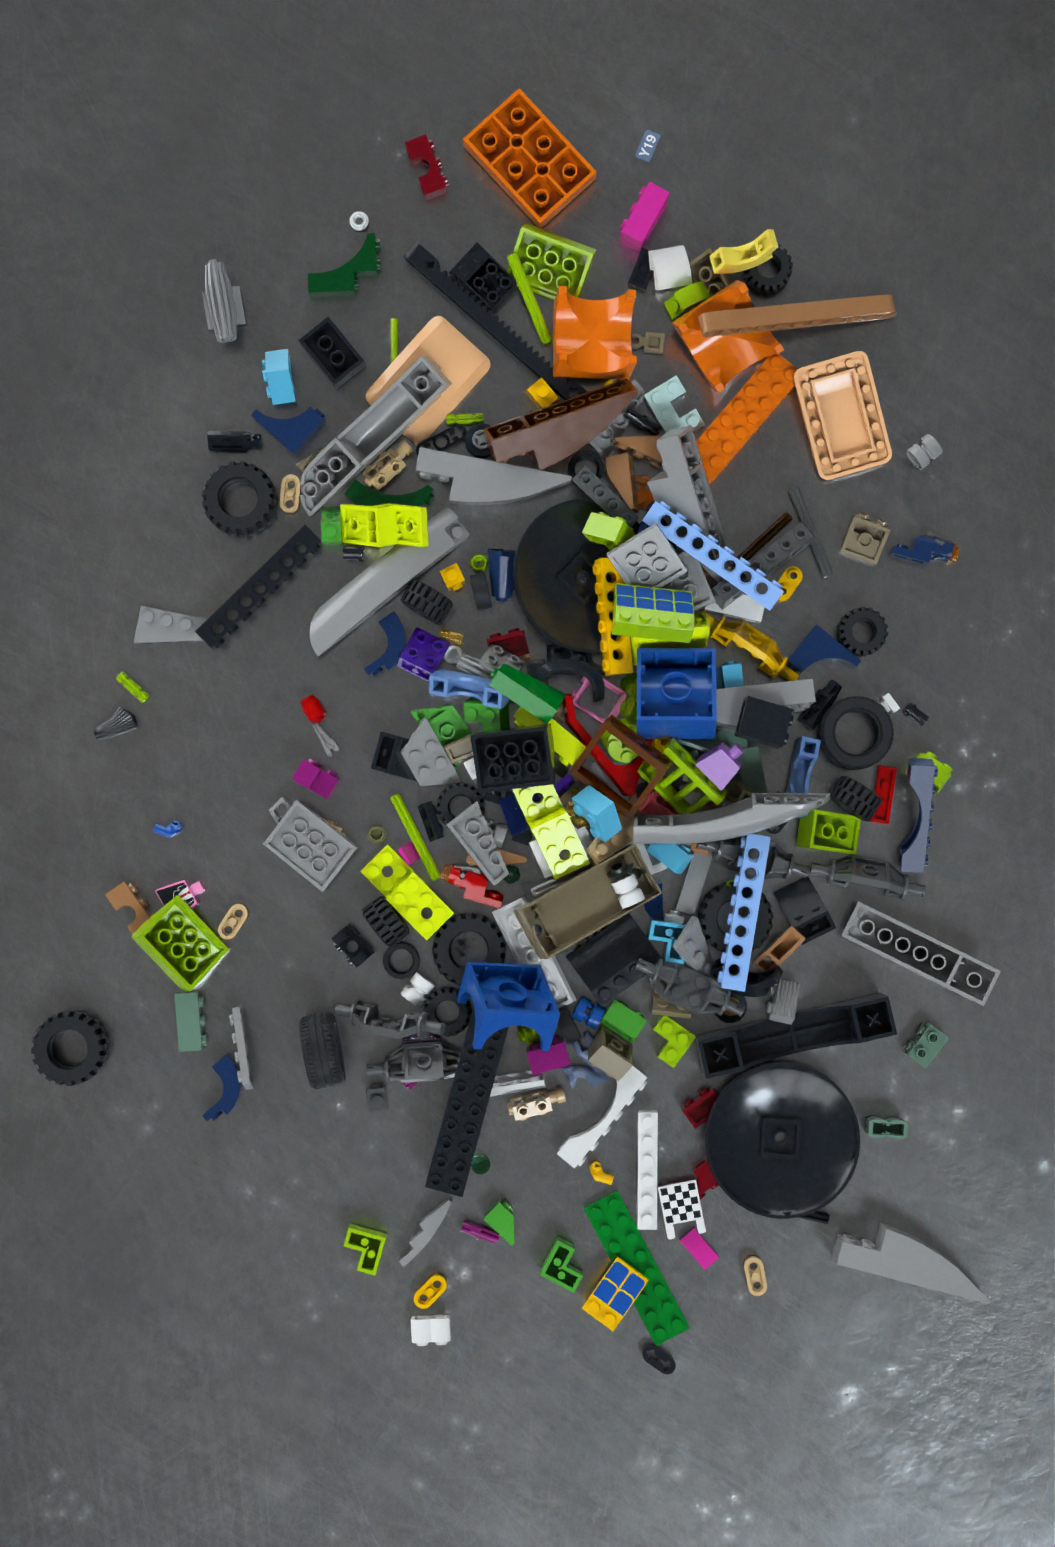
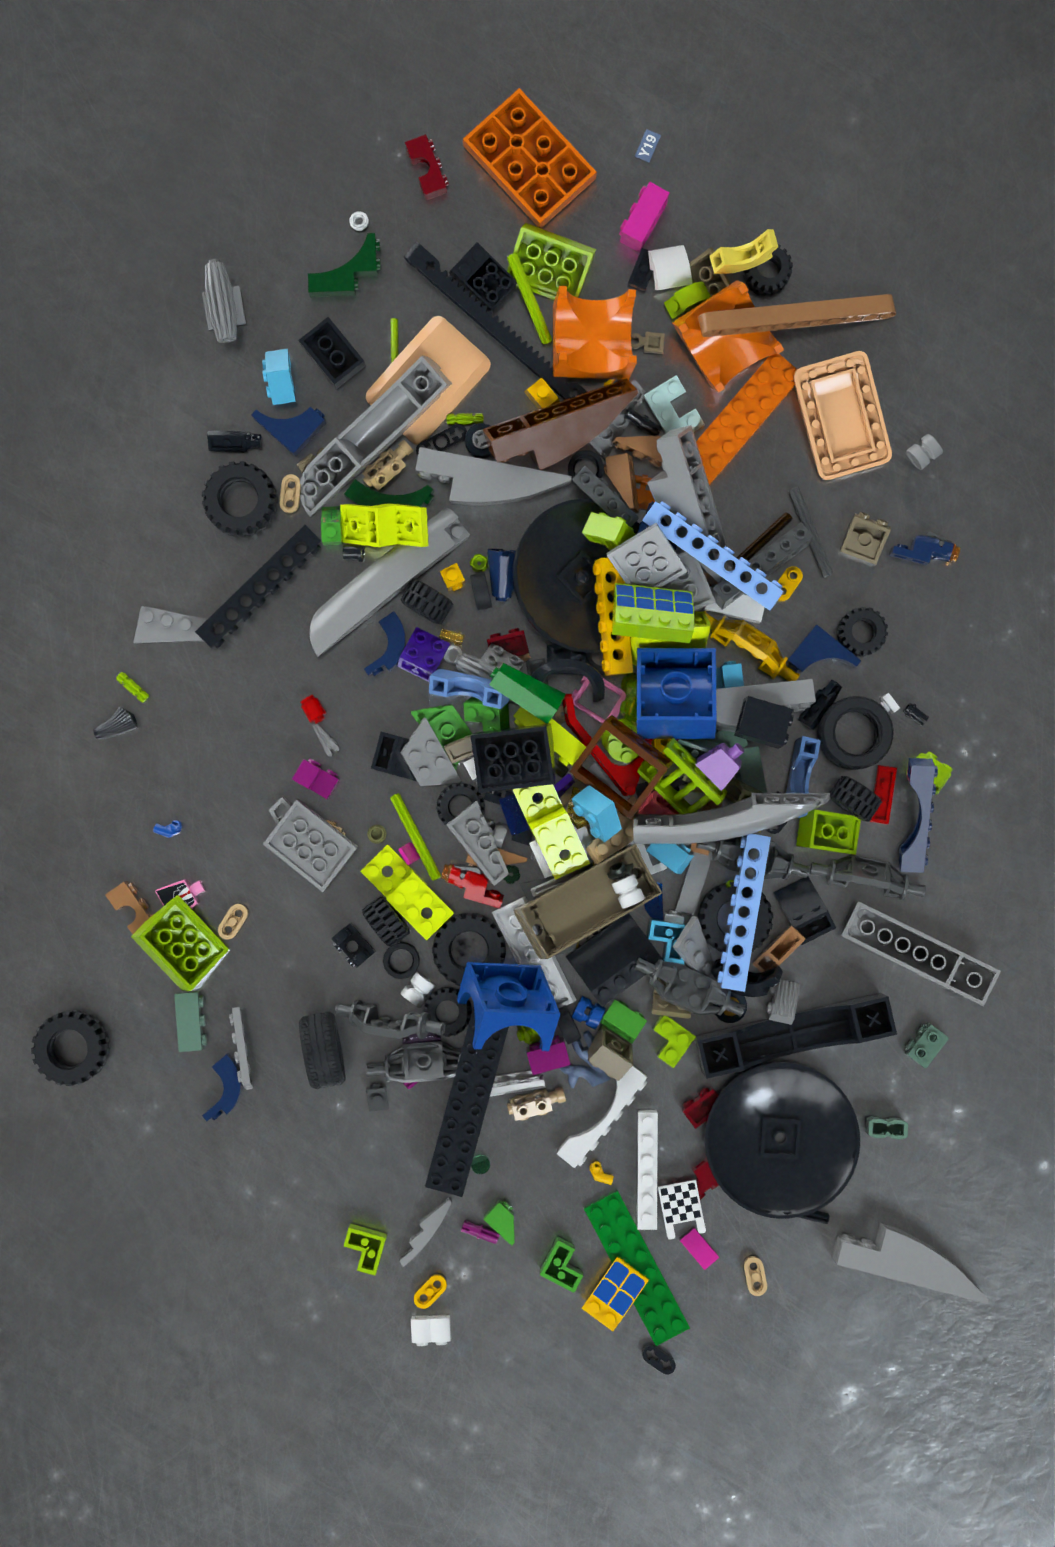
black plate [417,801,444,842] -> none

